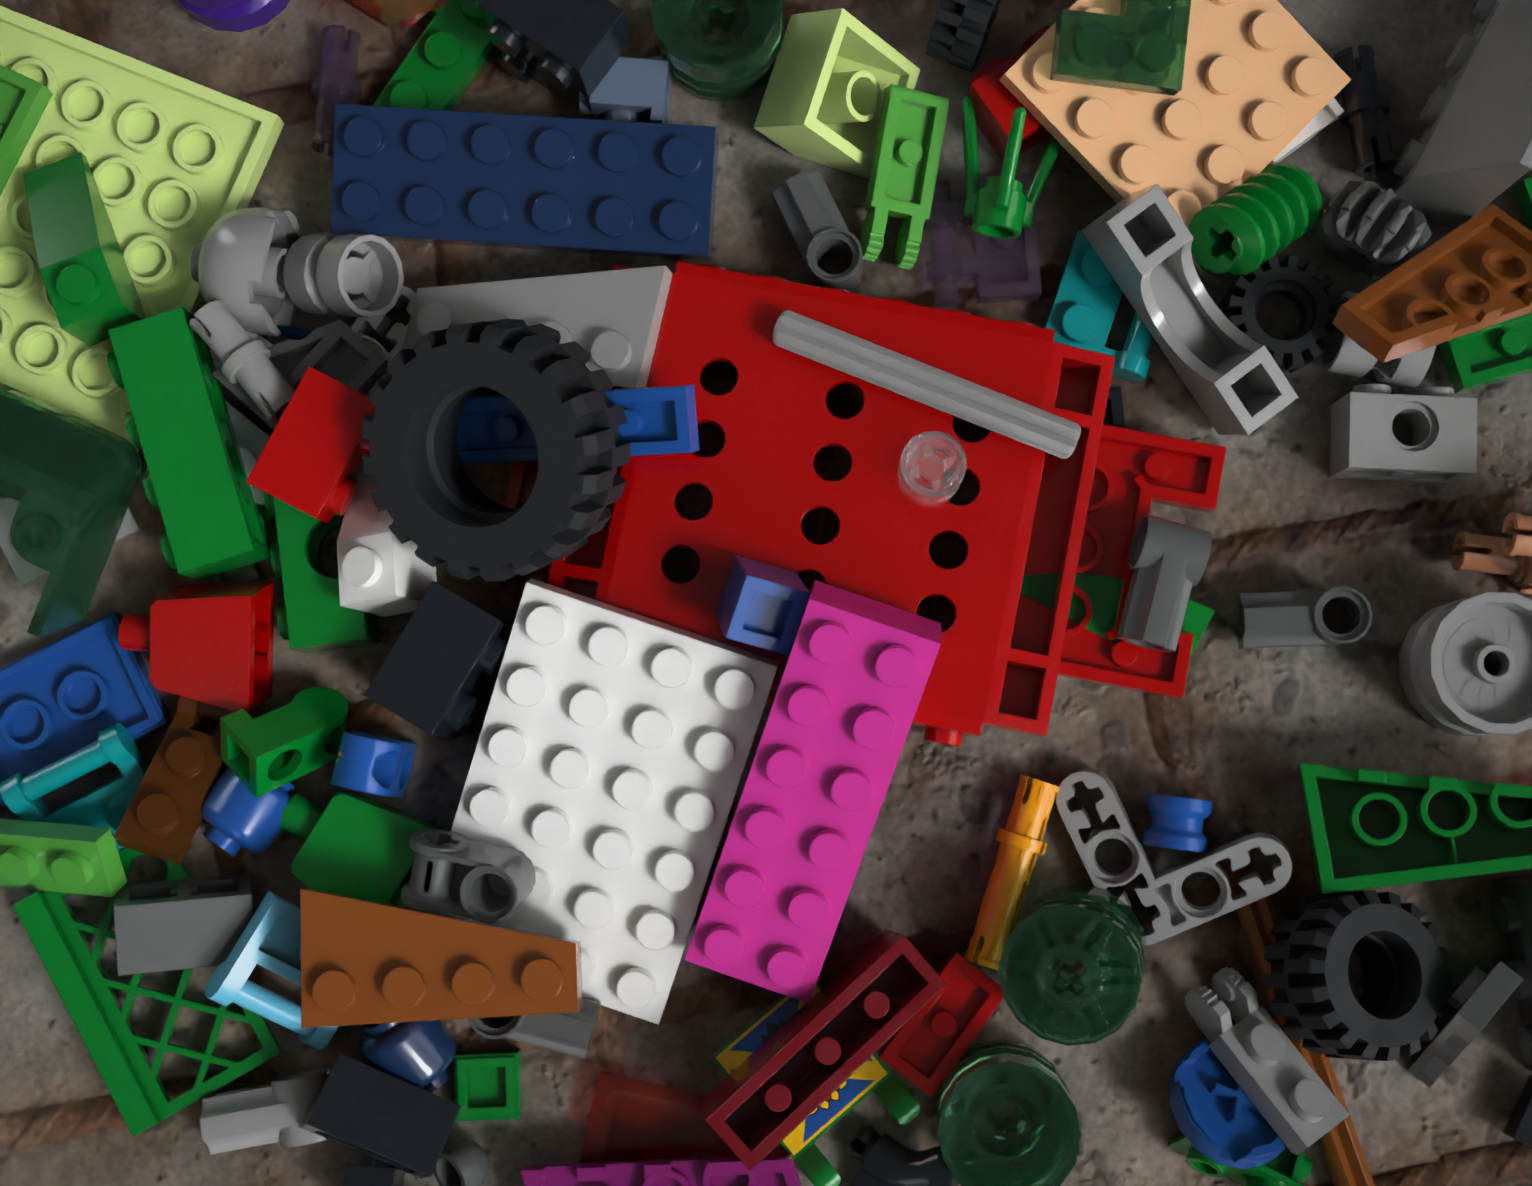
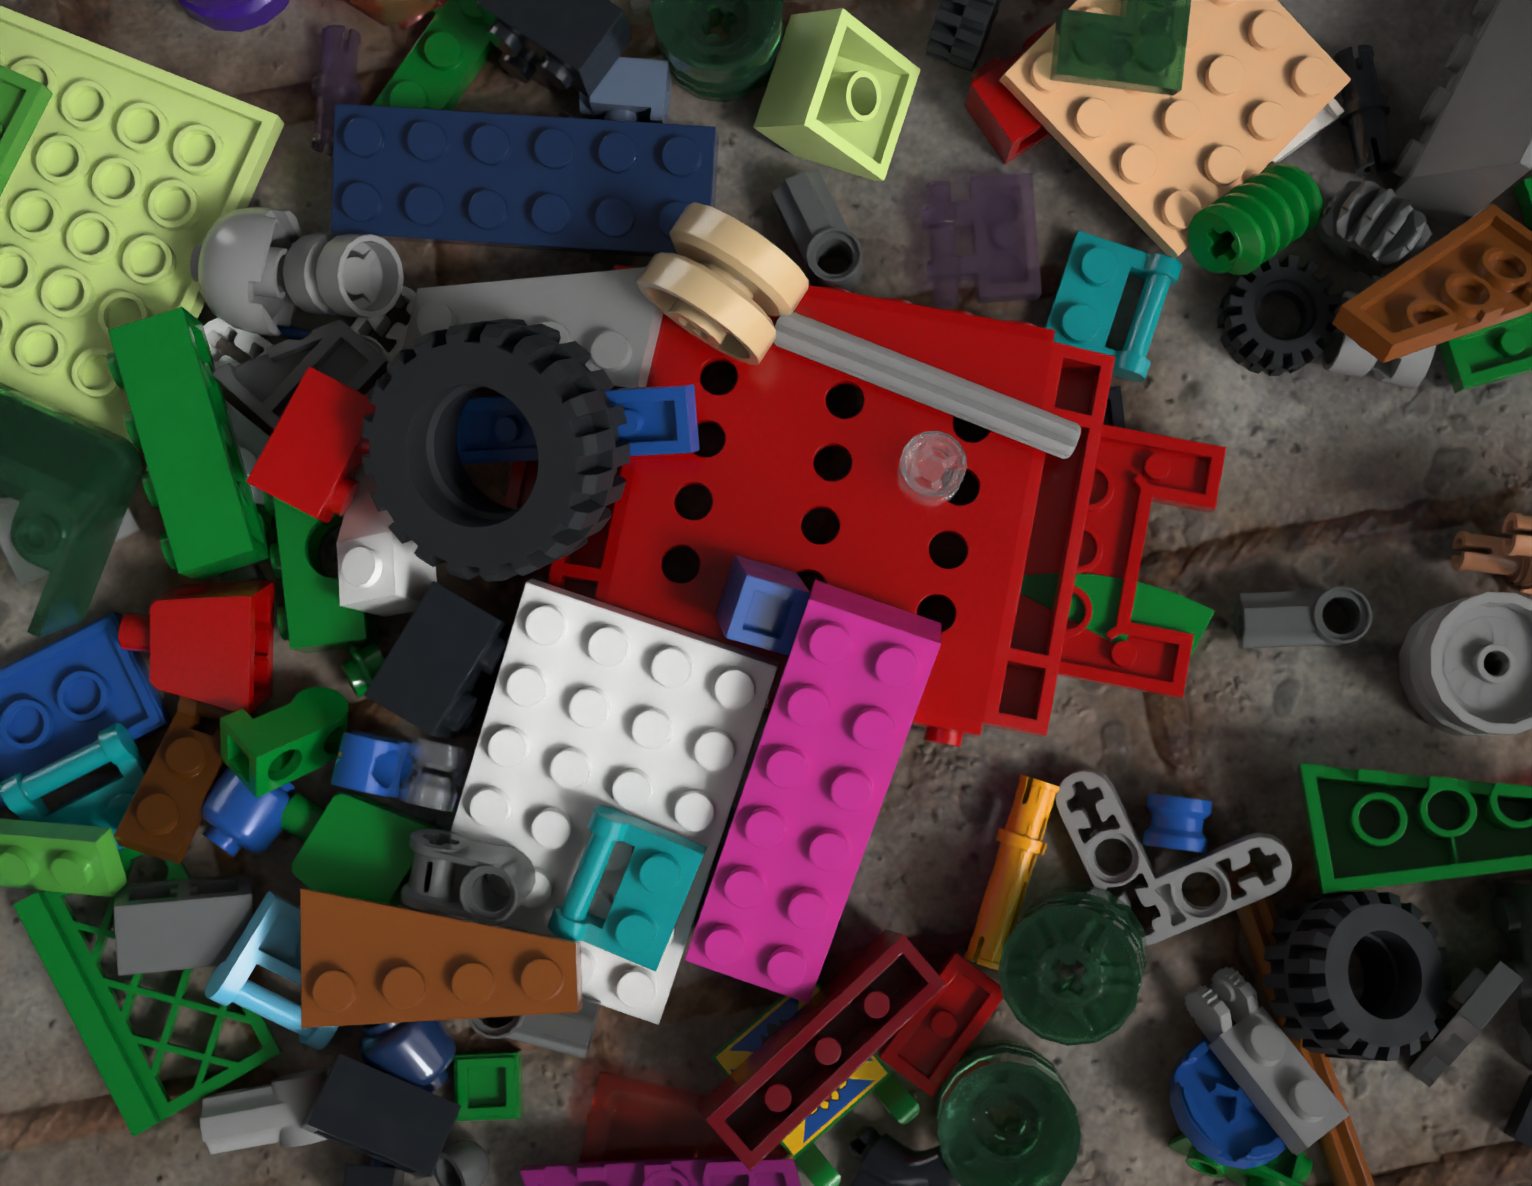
green slope [23,152,146,347] -> none
light grey pin [189,300,295,424] -> none
bright green hinge [860,84,949,270] -> none
green plant [961,96,1061,239] -> none
light grey arch [1082,184,1298,435] -> none
dark grey piece [1116,514,1212,653] -> none
light grey brick [1329,384,1478,484] -> none
none -> green plate [341,641,385,698]
none -> clear wheel [398,737,475,813]
none -> teal plate [548,805,707,972]
none -> tan wheel [636,202,809,365]

